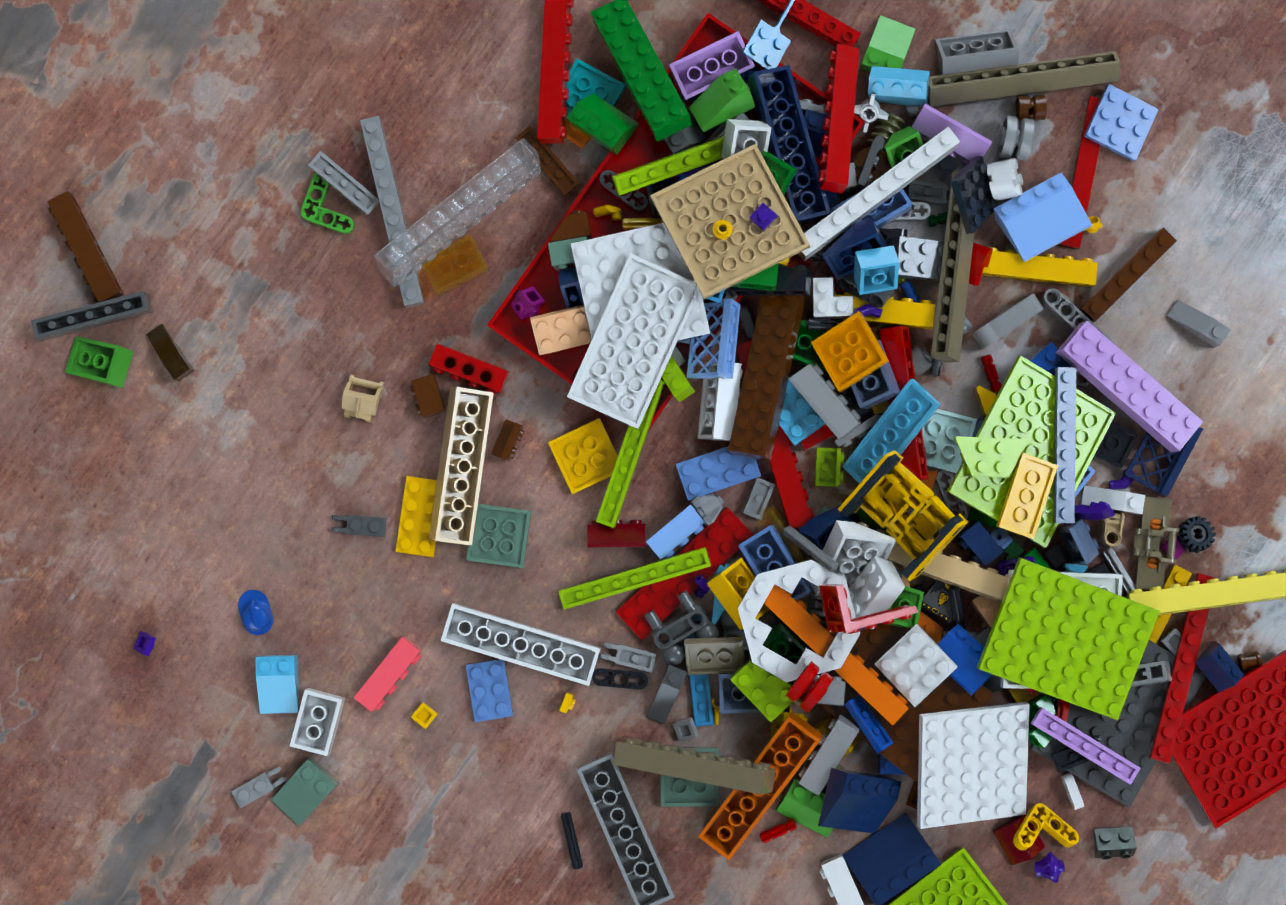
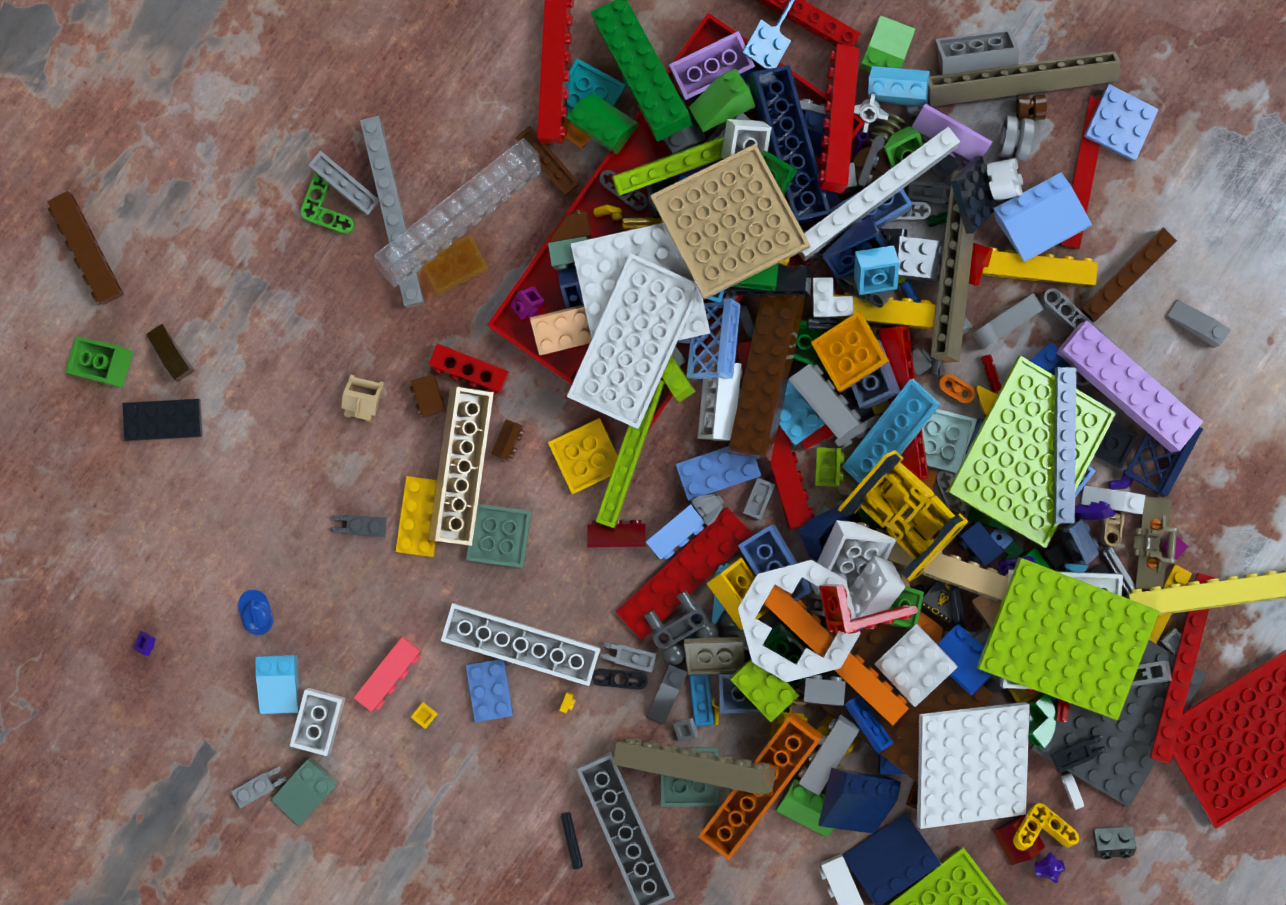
dark grey brick [31,291,153,341] -> none
lime plate [558,547,711,609] -> none
dark purple arm [694,575,710,598] -> none
yellow plate [713,220,733,240] -> none
dark purple plate [749,203,778,231] -> none
red axle [760,819,797,843] -> none
clear yellow tile [764,505,808,563] -> none
light grey axle [783,526,838,572] -> none
red wheel [785,661,834,713] -> none
dark purple arm [854,304,883,319] -> none
wing [953,436,1027,477] -> none
yellow plate [996,453,1058,539] -> none
lavender plate [1031,707,1141,785] -> none
yellow plate [1085,216,1102,233] -> none
black bush [1177,516,1216,553] -> none
dark blue slope [1195,641,1244,693] -> none
reddish brown bush [1237,651,1262,671] -> none
none -> black plate [122,399,202,441]
none -> dark purple hand [853,128,870,155]
none -> orange plate [939,374,975,404]

